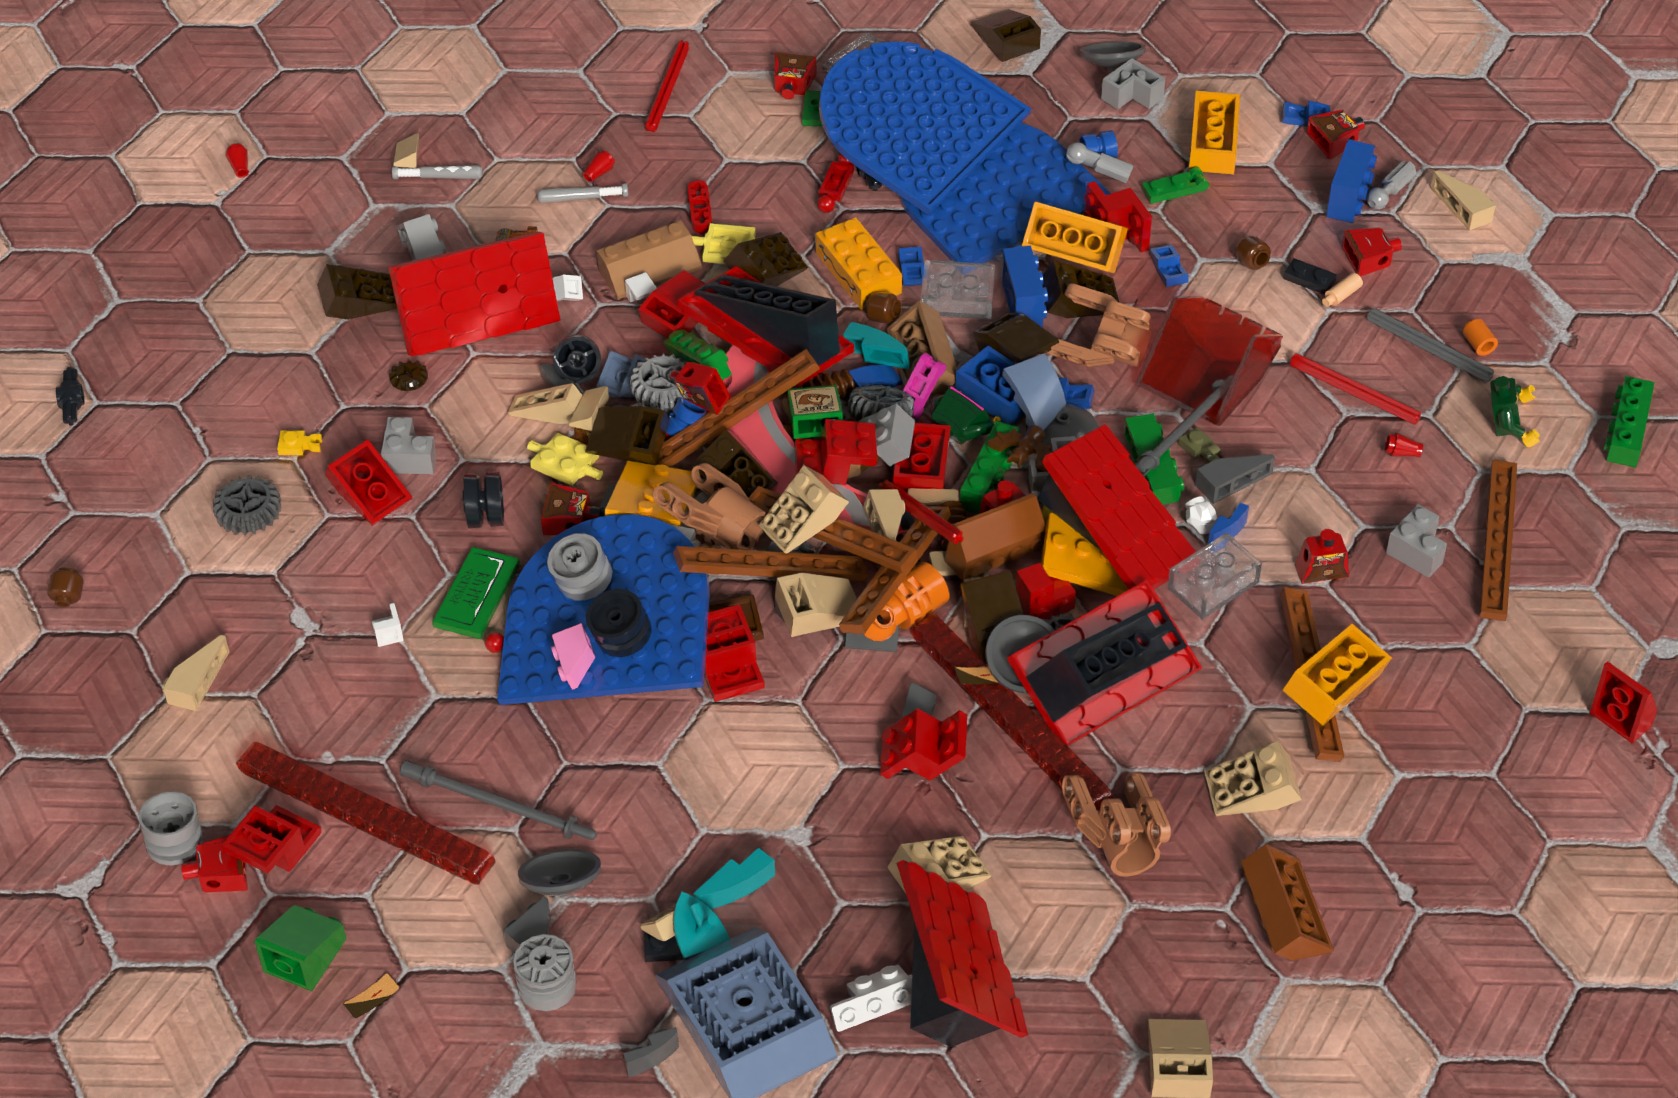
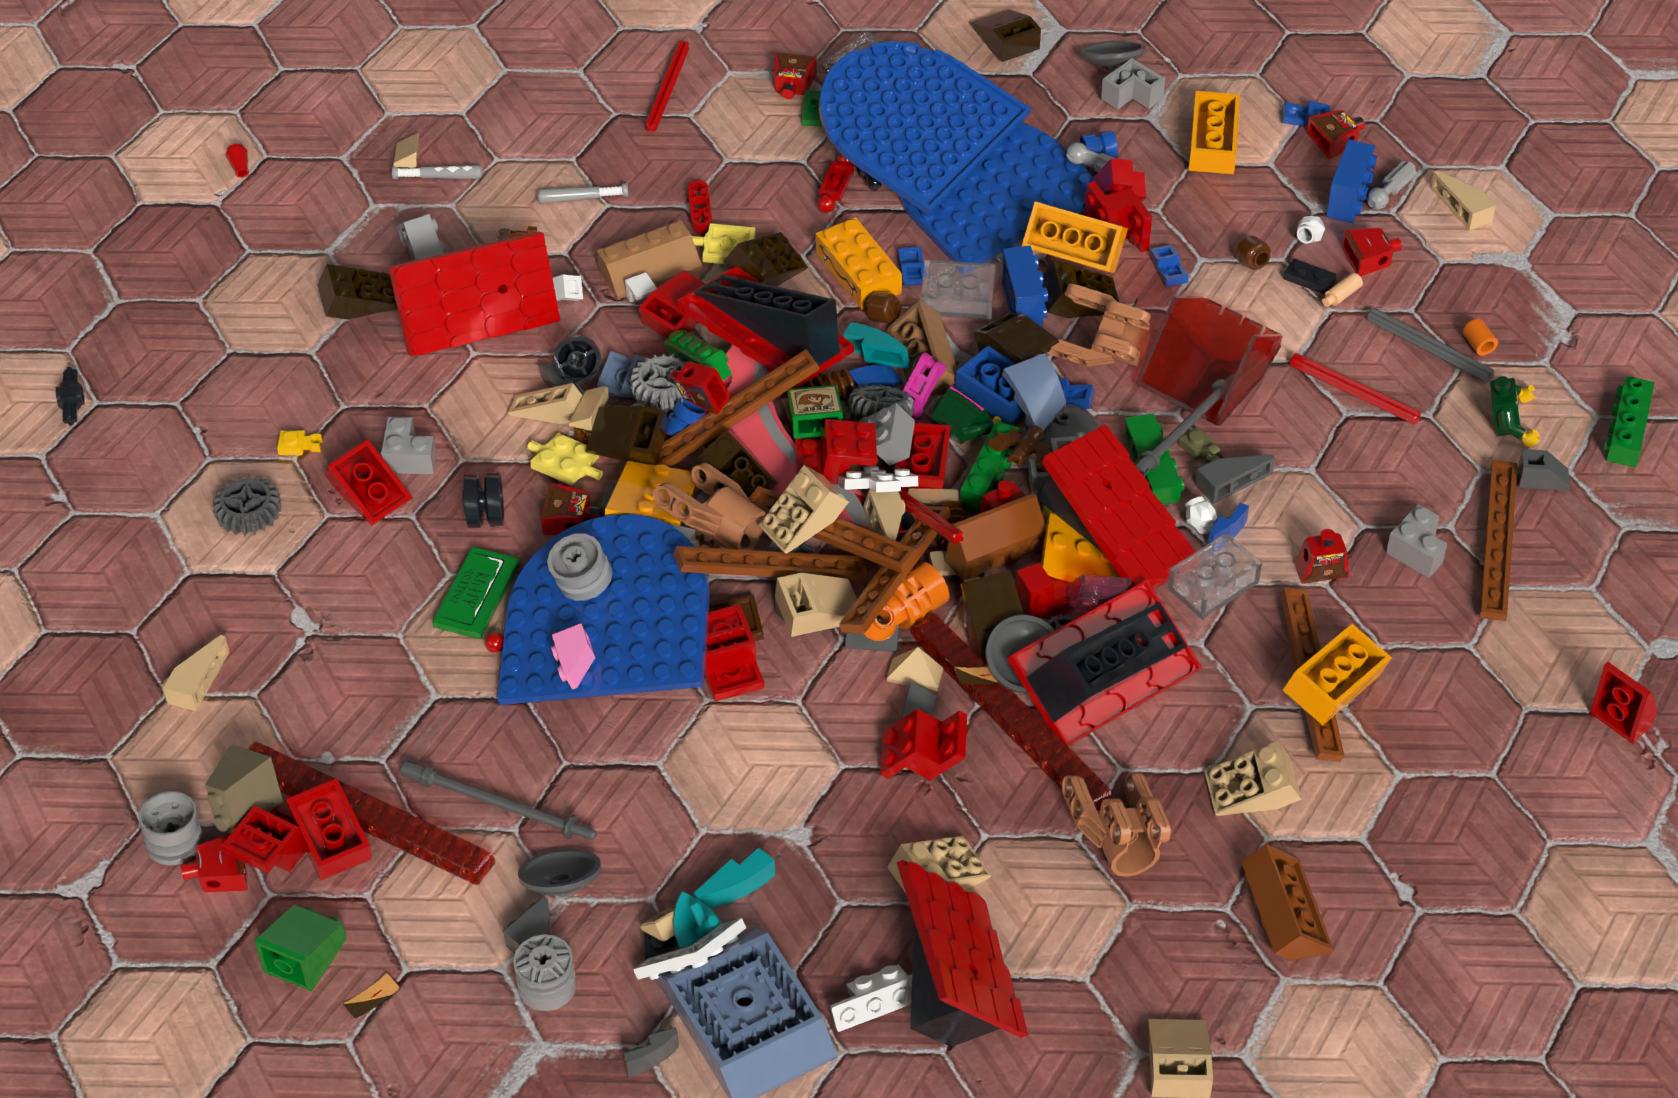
reddish brown head [47,567,84,607] -> none
white panel [372,603,404,647] -> none
dark brown gear [389,360,428,391] -> none
red cone [582,150,615,183] -> none
black wheel [586,589,652,658] -> none
green plate [1142,167,1210,204] -> none
red cone [1385,433,1423,458] -> none
none -> dark tan slope [205,745,283,834]
none -> red slope [286,778,371,881]
none -> white plate [633,918,746,980]
none -> white plate [838,466,918,492]
none -> tan slope [887,647,943,691]
none -> clear pink slope [1066,575,1131,612]
none -> red brick [1093,158,1146,202]
none -> white rock [1297,216,1325,244]
none -> dark grey slope [1517,449,1570,491]

